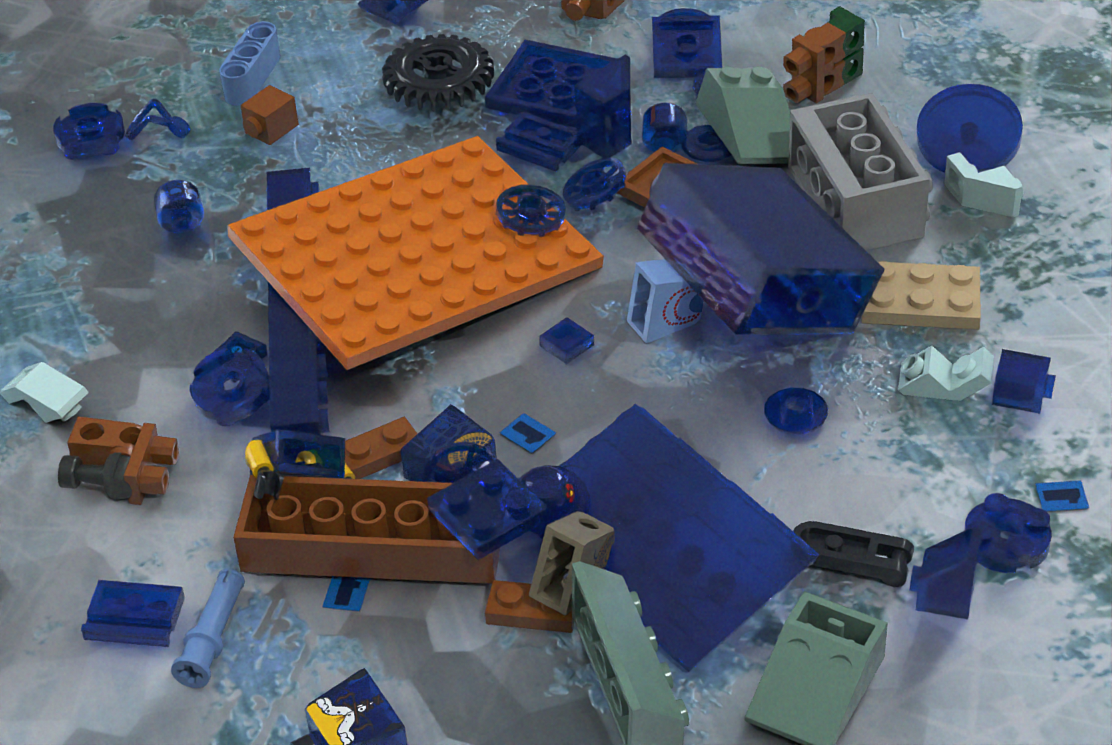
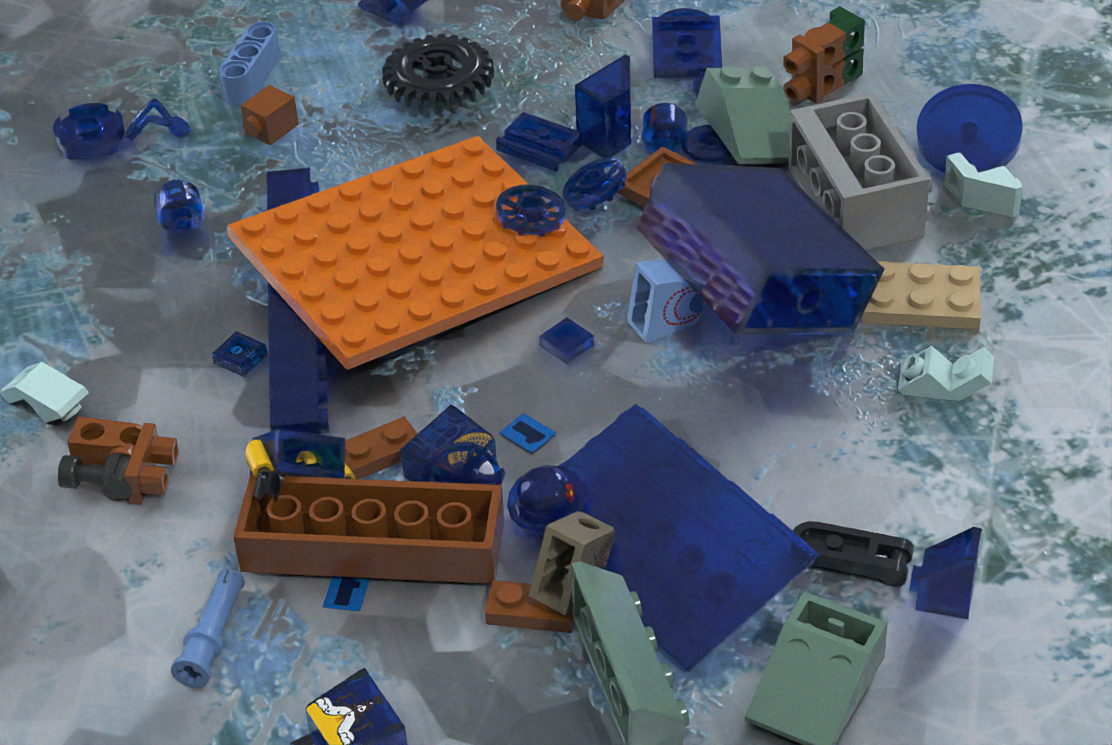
clear blue plate [81,580,185,647] -> none
clear blue plate [189,348,272,426] -> none
clear blue plate [427,459,549,560] -> none
clear blue plate [485,39,620,129] -> none
clear blue piece [764,387,828,435] -> none
clear blue plate [963,493,1052,573] -> none
clear blue brick [992,349,1056,414] -> none
clear blue sticker [1035,480,1089,511] -> none

